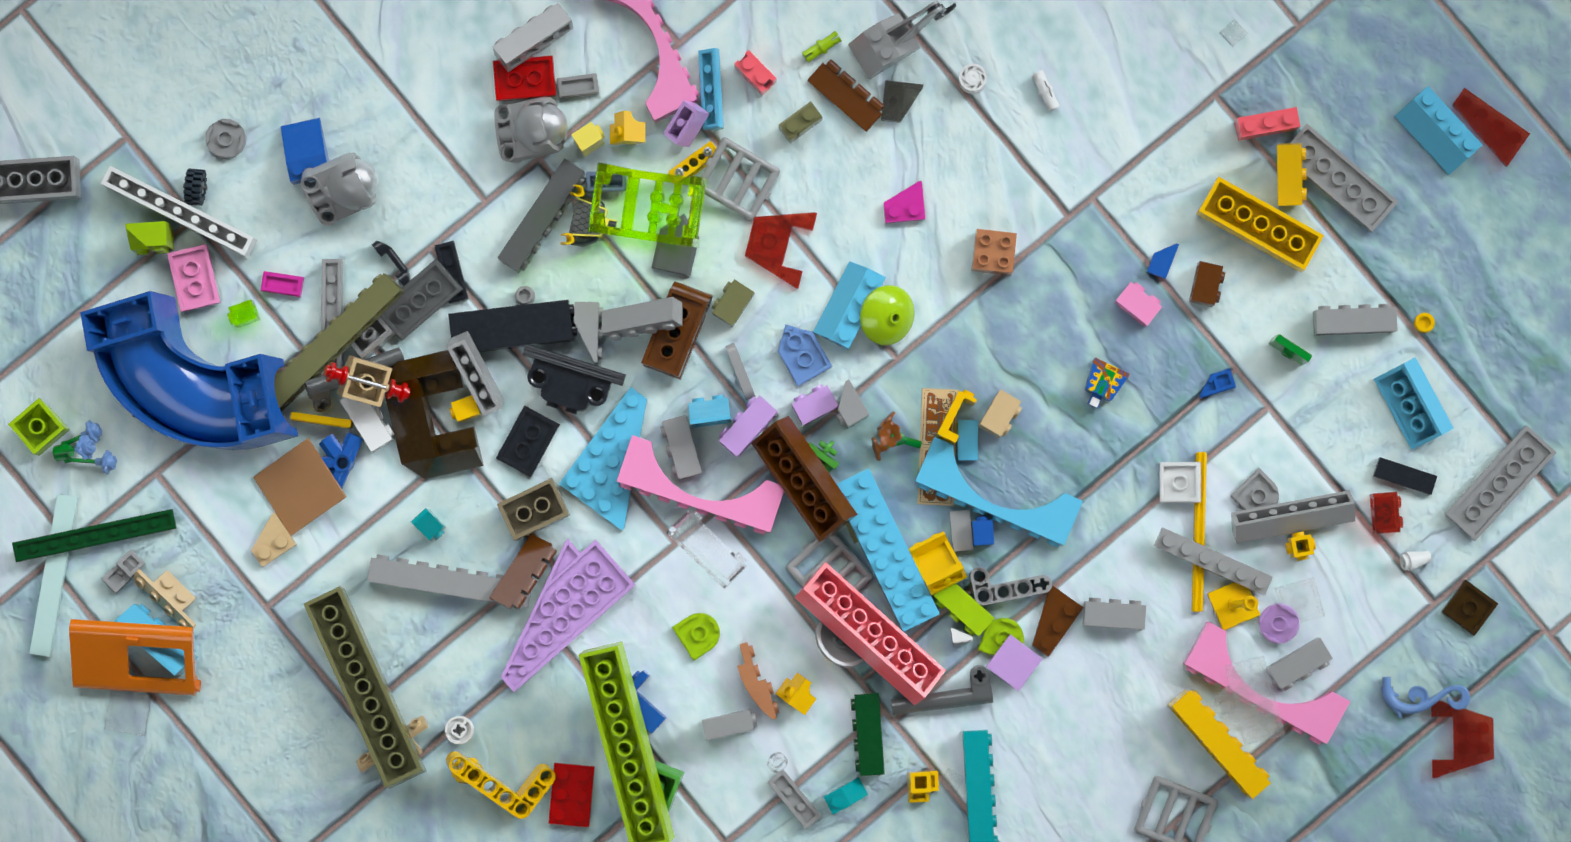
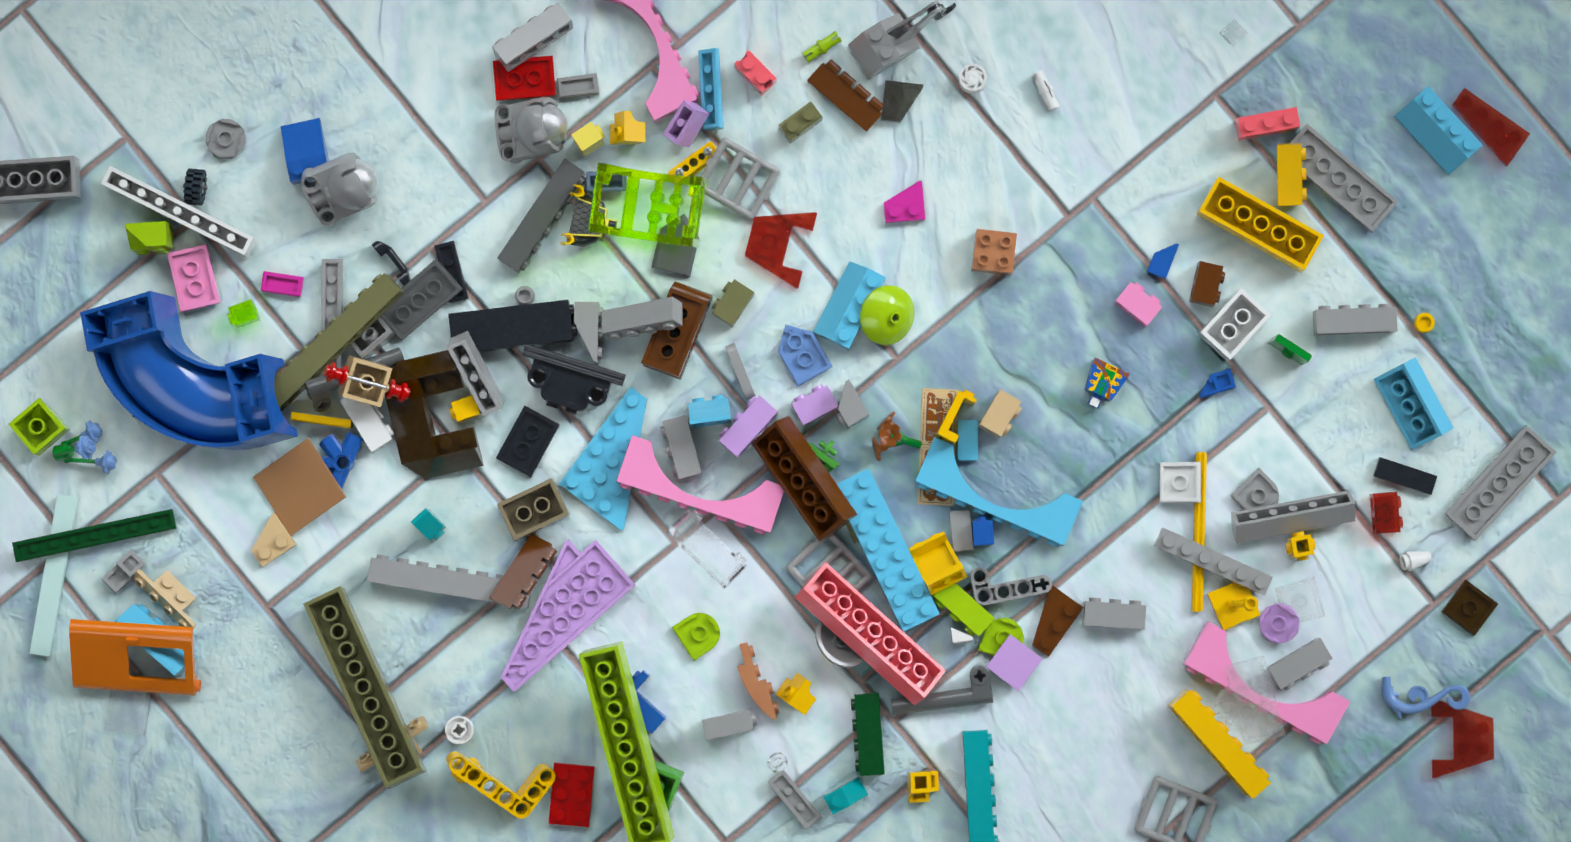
none -> white brick [1198,288,1271,361]

